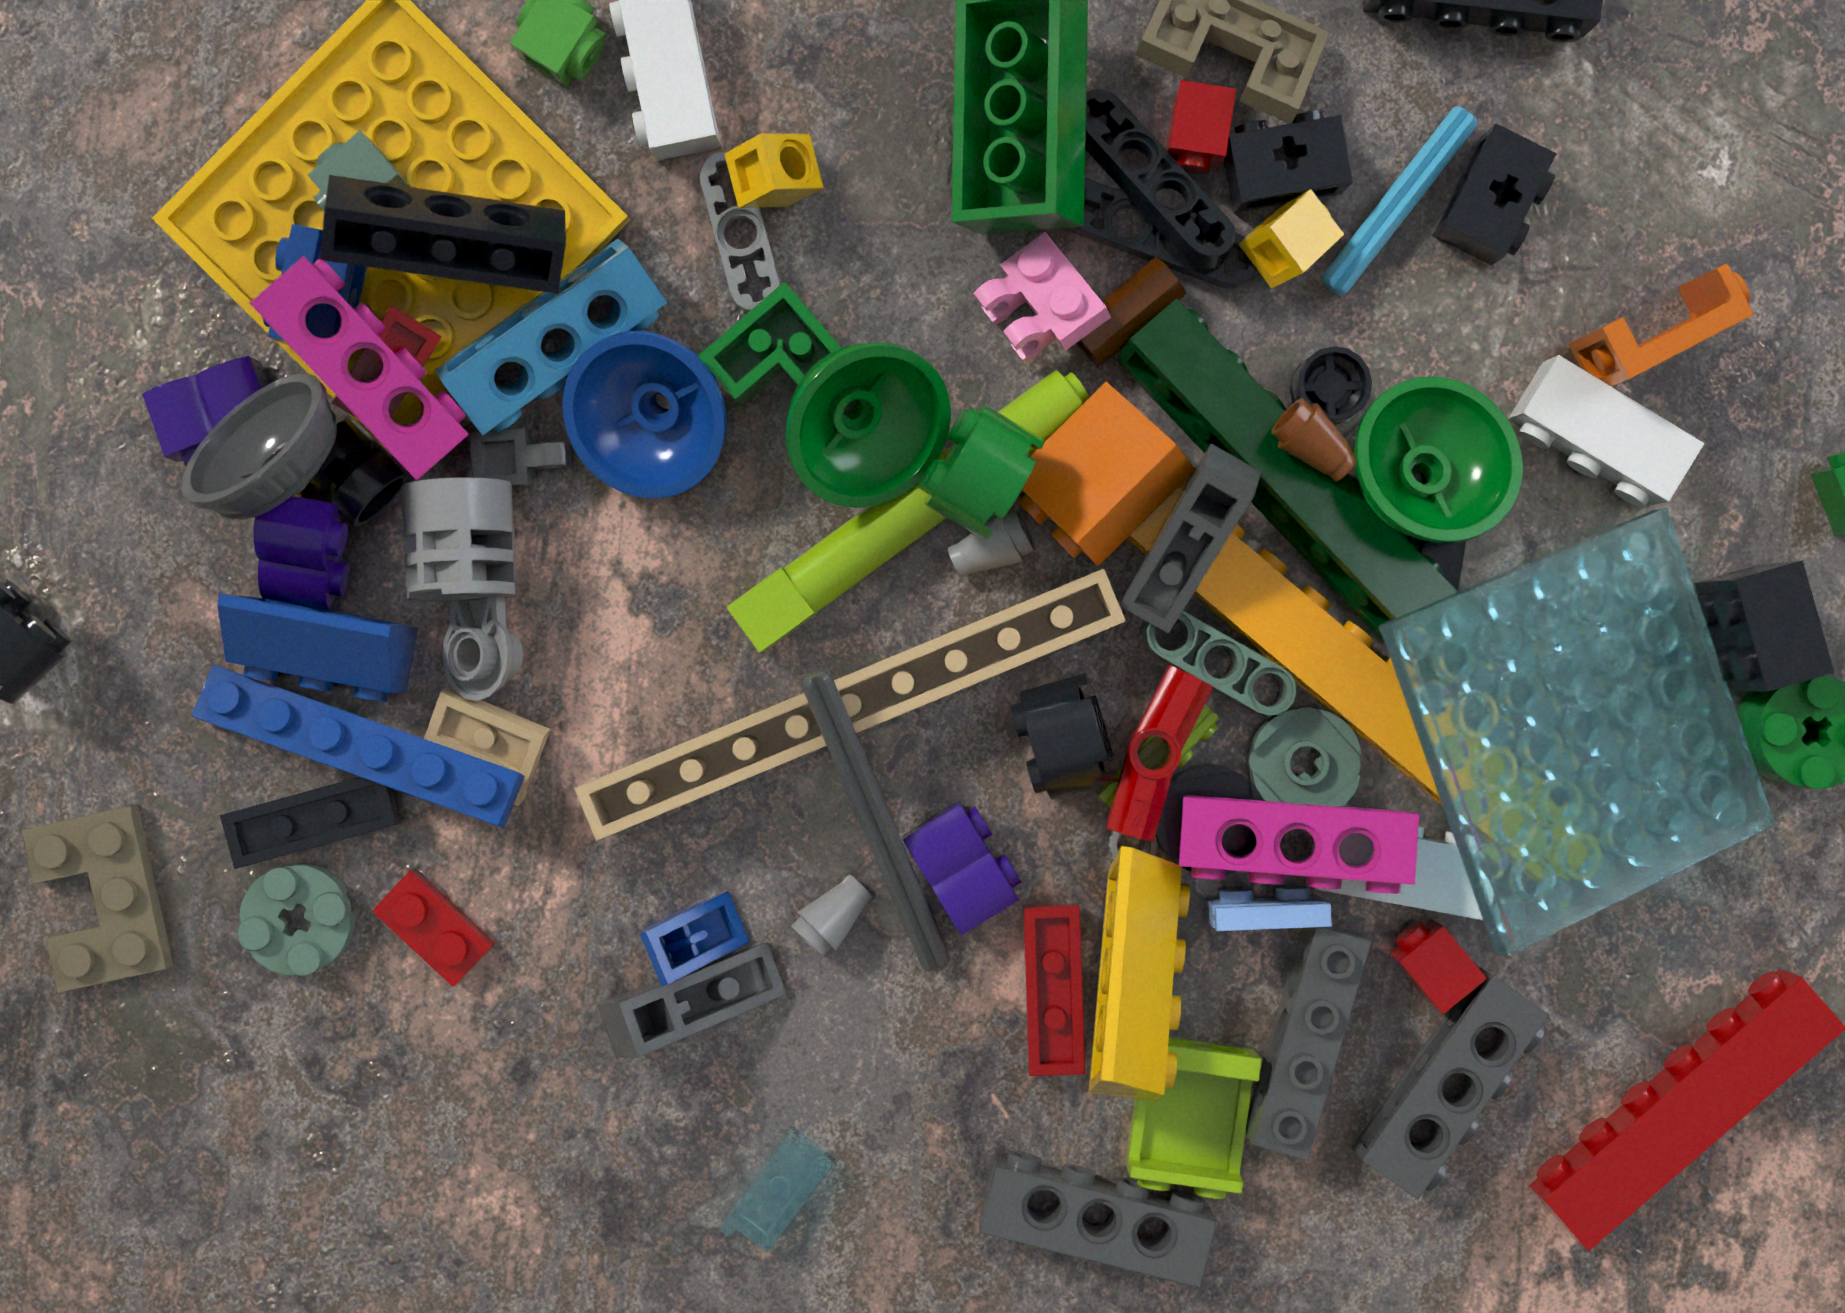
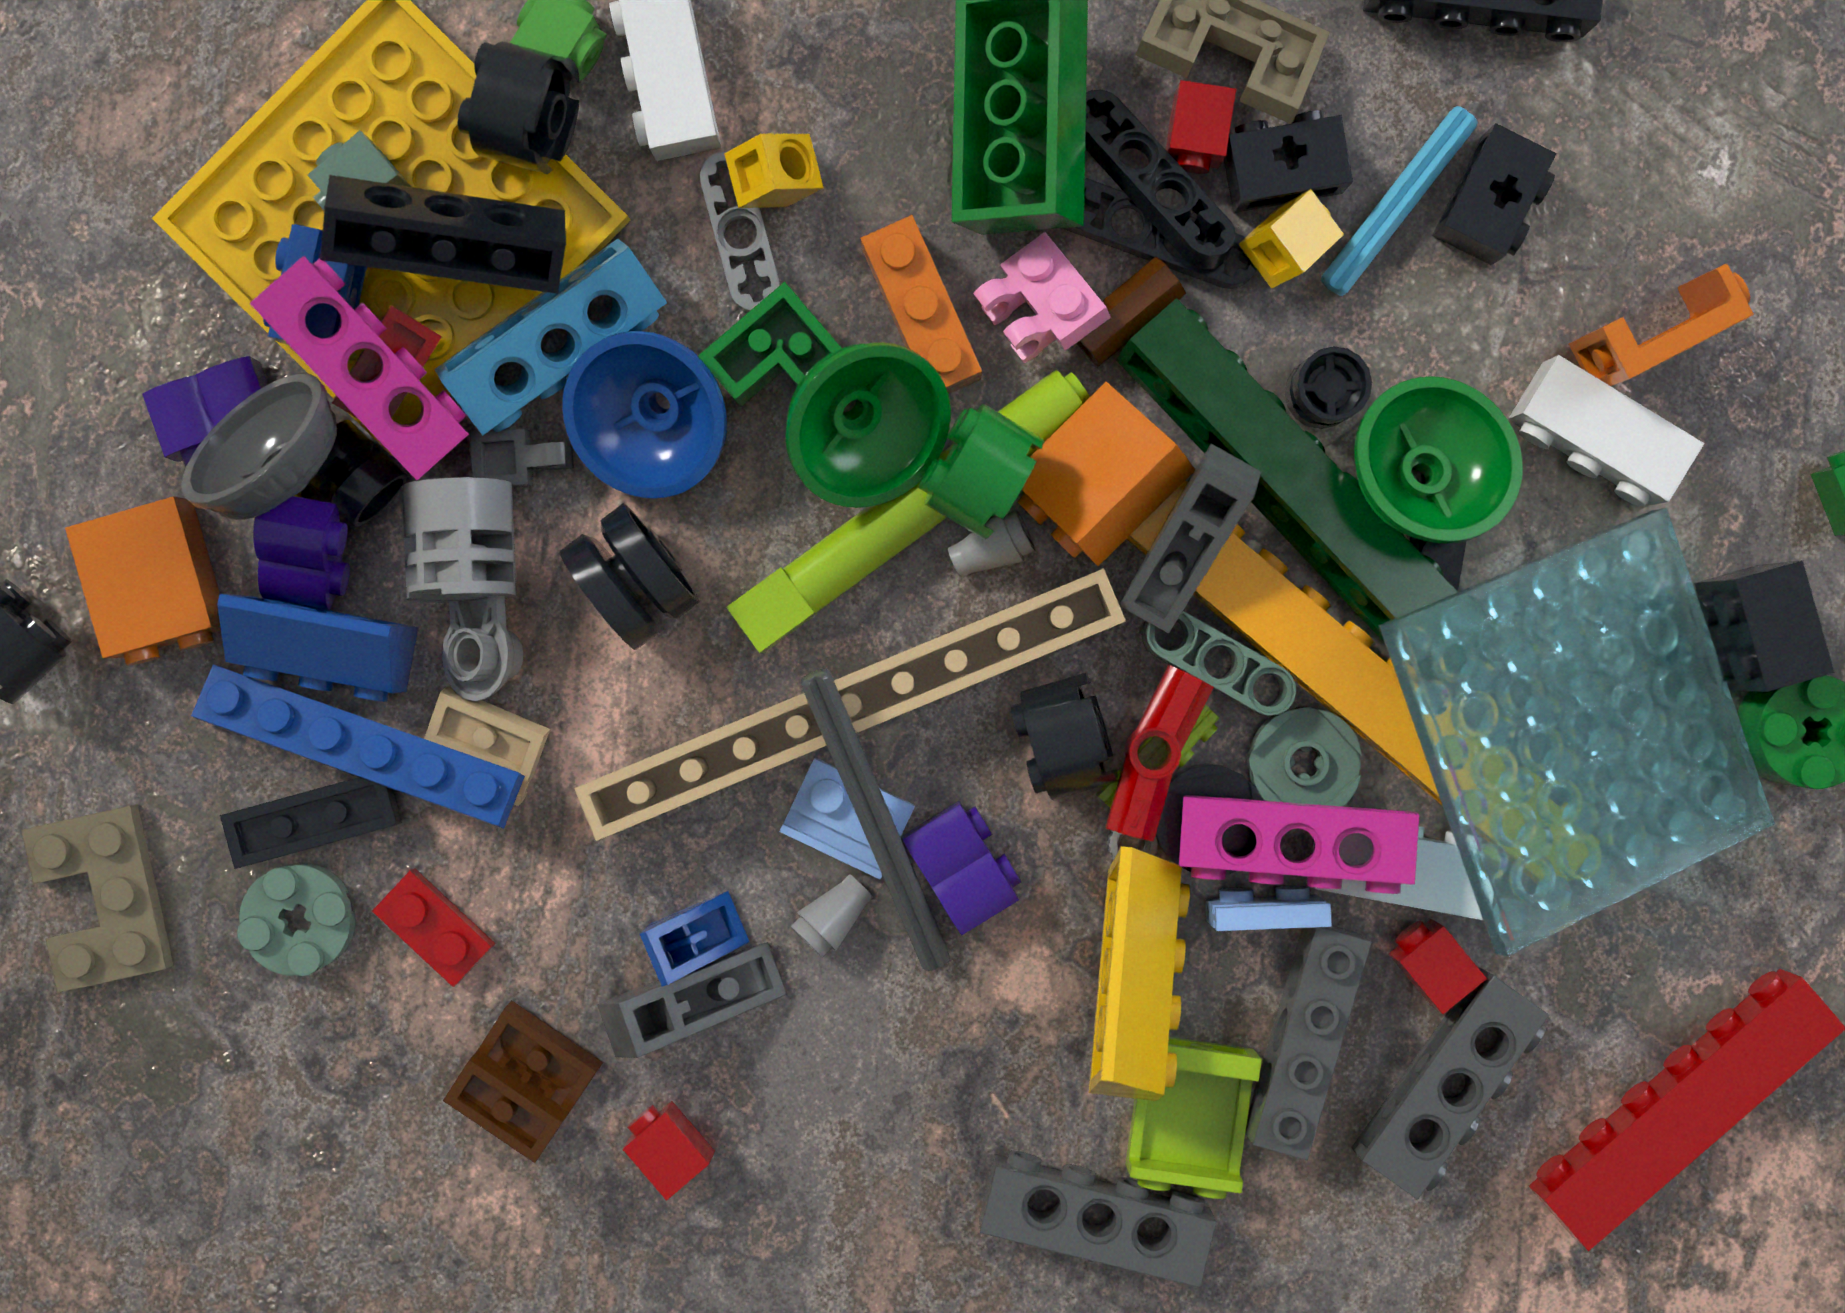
clear light blue panel [719,1126,835,1253] -> none
red plate [1023,903,1085,1076] -> none
dark orange cone [1271,398,1356,481] -> none
none -> orange brick [65,496,221,666]
none -> reddish brown slope [443,1000,603,1163]
none -> black brick [457,42,580,174]
none -> black wheel [559,503,700,650]
none -> red brick [622,1101,715,1201]
none -> light blue plate [779,757,915,879]
none -> orange brick [860,215,982,394]

